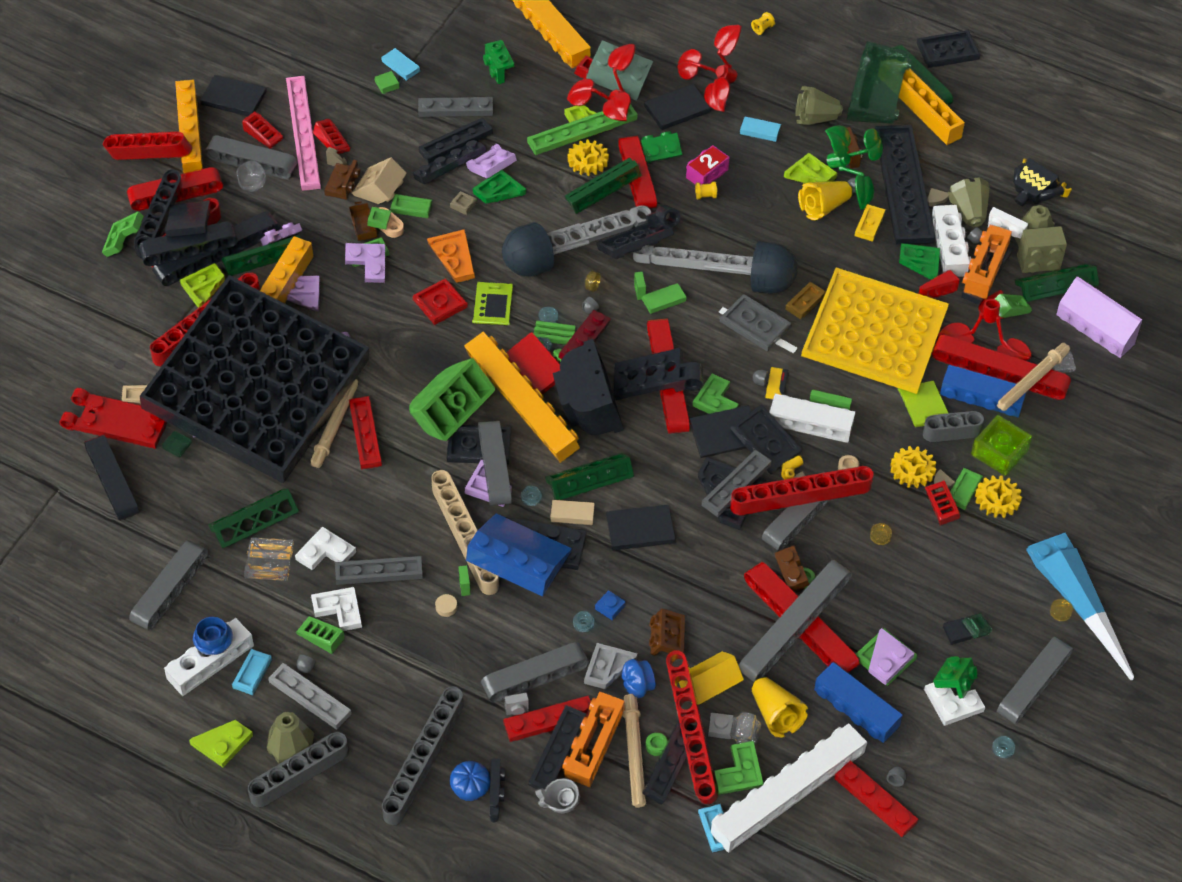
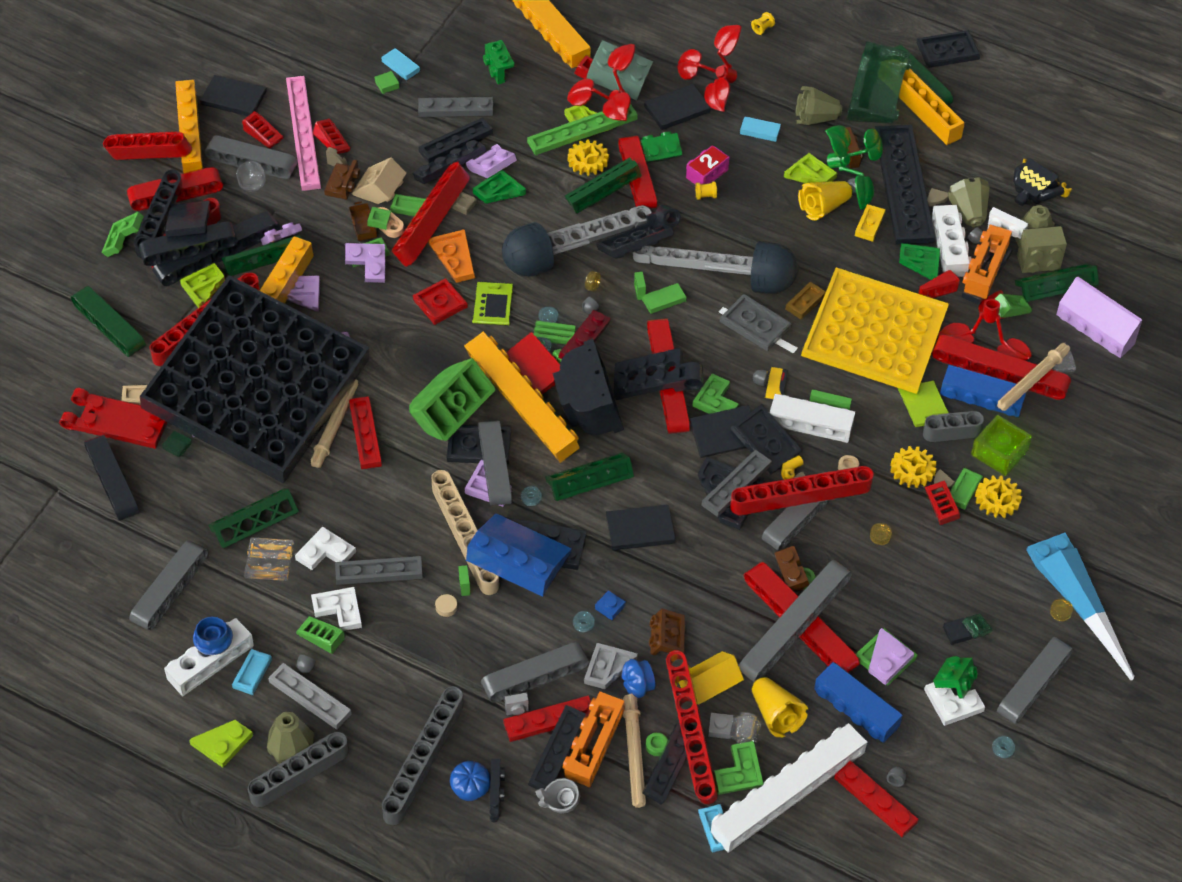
tan tile [551,500,594,525] -> none
none -> dark green beam [71,286,146,357]
none -> red beam [392,162,470,266]

